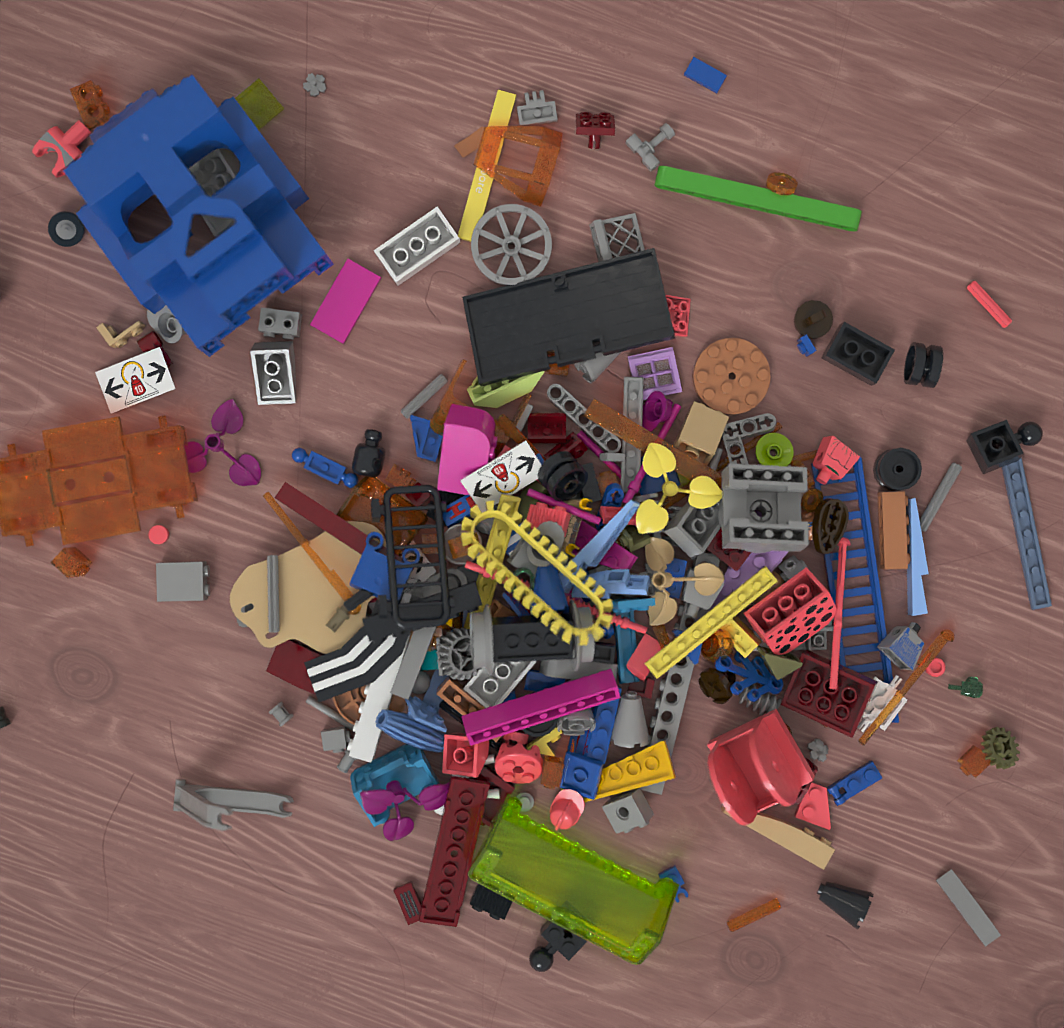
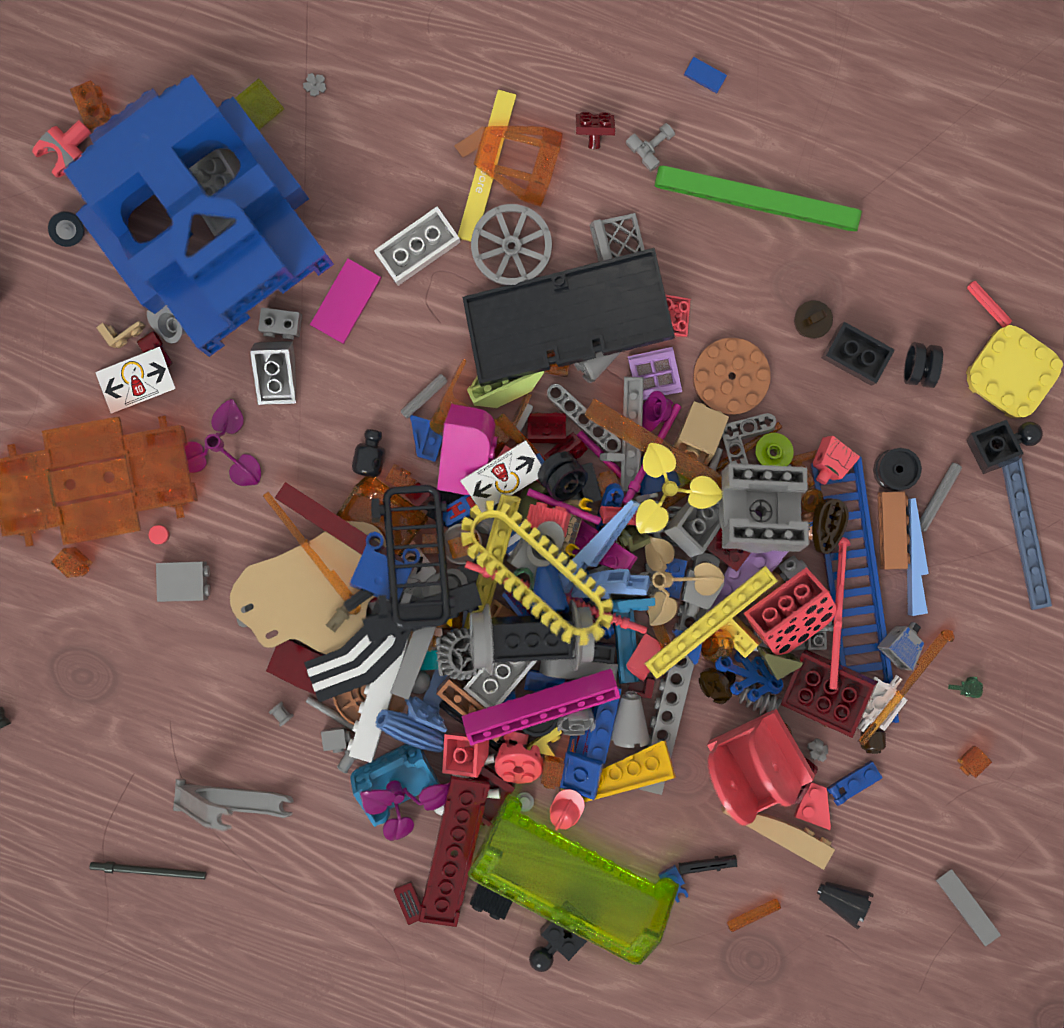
light grey axle [267,555,280,633] -> none
blue plate [292,448,359,488] -> none
light grey hinge [517,90,558,127] -> none
light grey brick [602,788,654,834] -> none
clear orange piece [766,172,798,195] -> none
blue plate [797,334,817,357] -> none
coral tile [925,657,945,677] -> none
olive gear [981,727,1020,770] -> none
none -> pearl dark grey bar [90,861,206,880]
none -> black pin [679,855,738,875]
none -> dark brown head [860,725,886,754]
none -> light yellow plate [966,325,1063,418]

